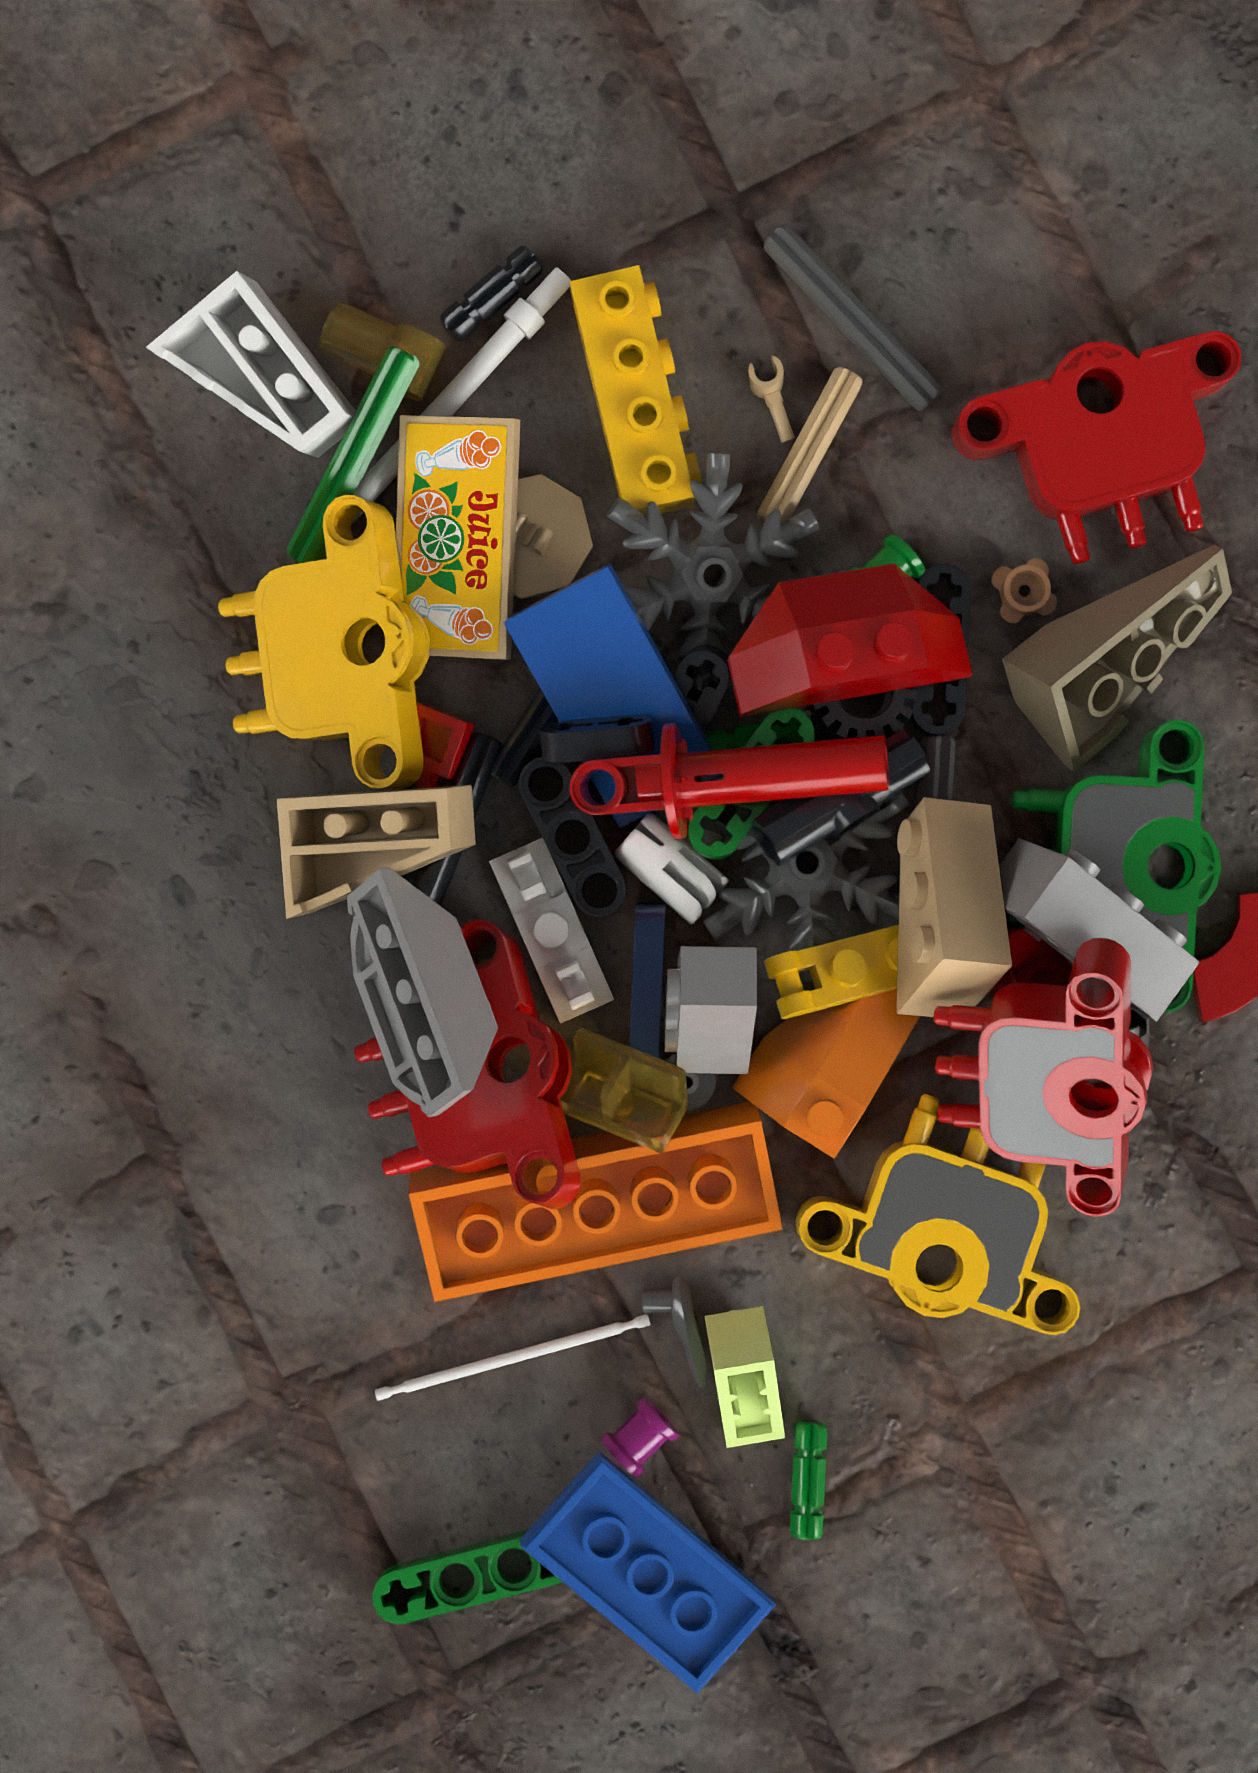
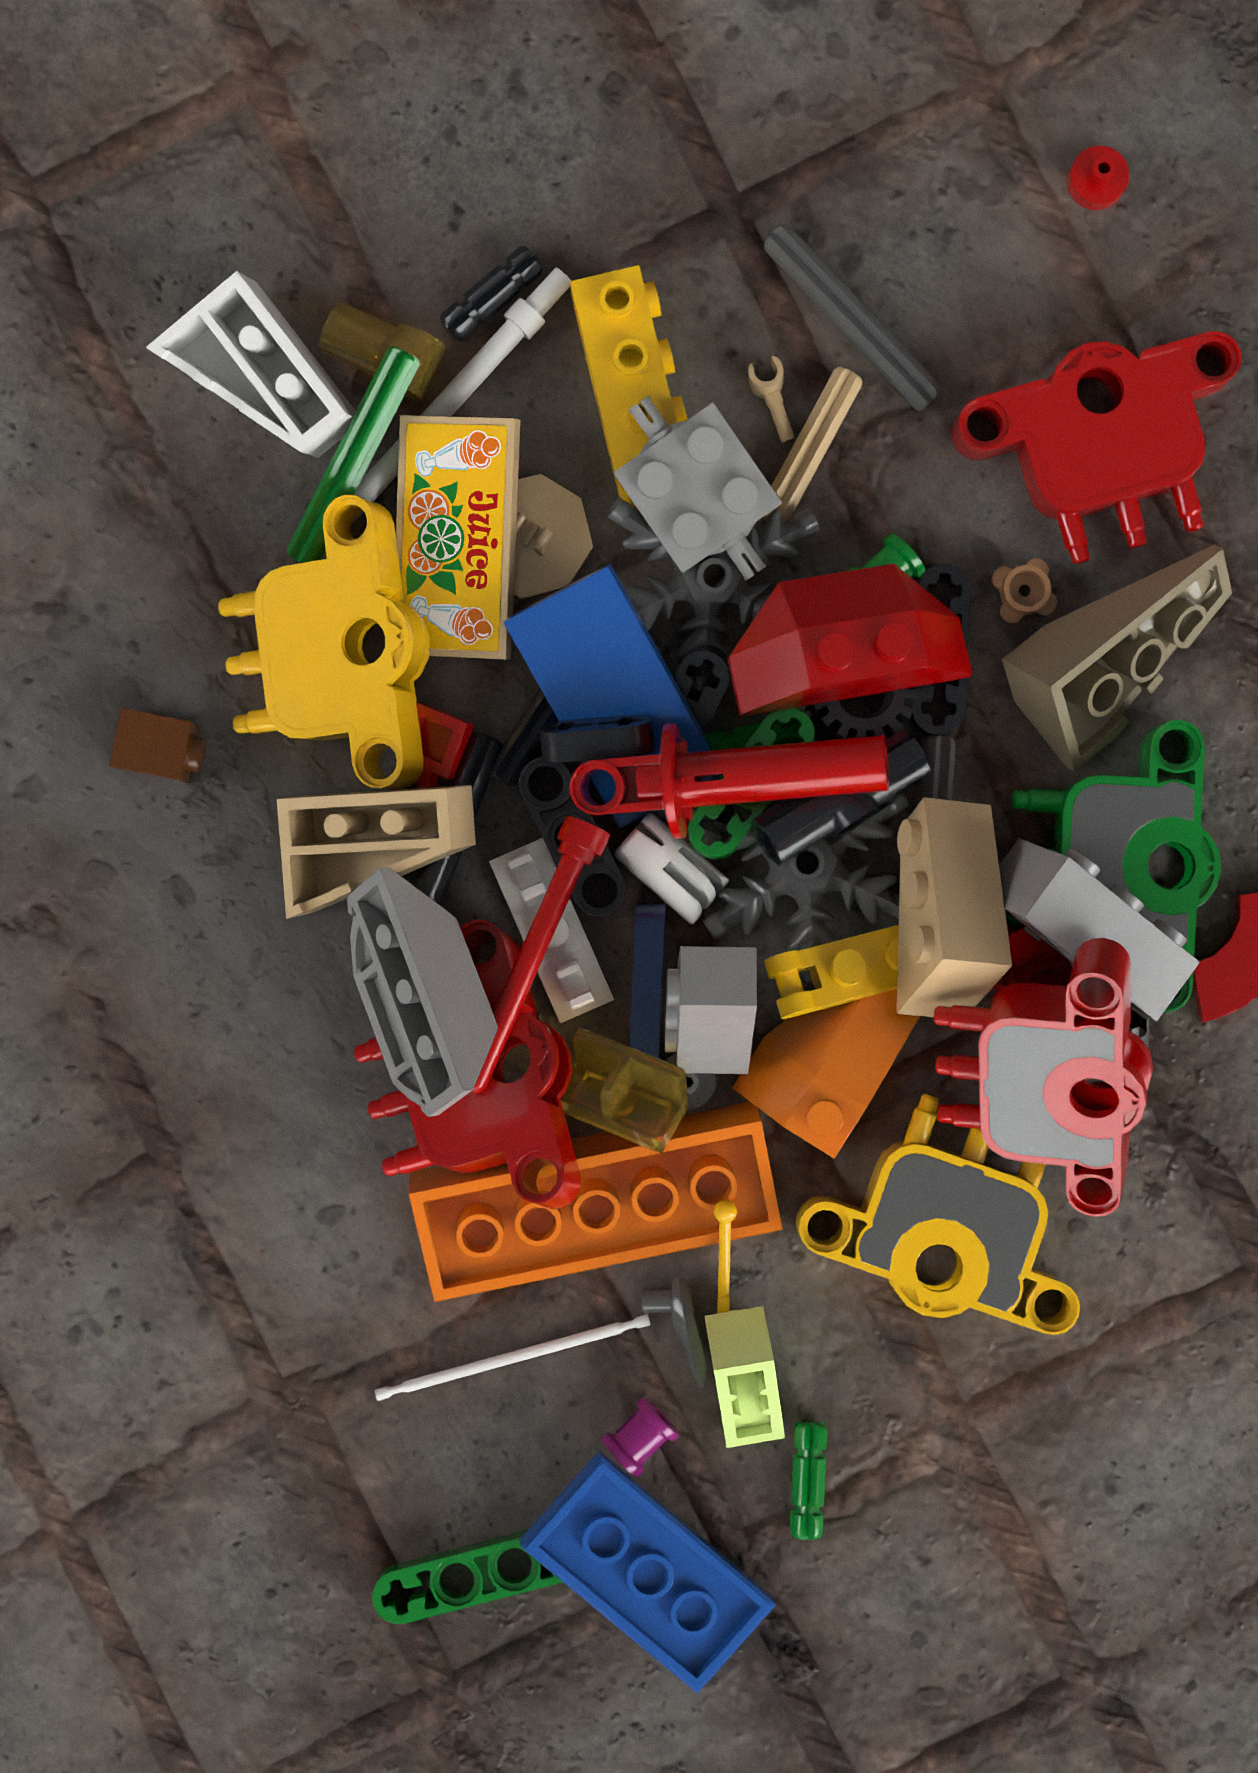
none -> reddish brown brick [109,708,207,784]
none -> red piece [471,815,610,1094]
none -> light grey plate [613,396,782,581]
none -> yellow hinge [713,1199,737,1314]
none -> red tile [1067,146,1129,210]

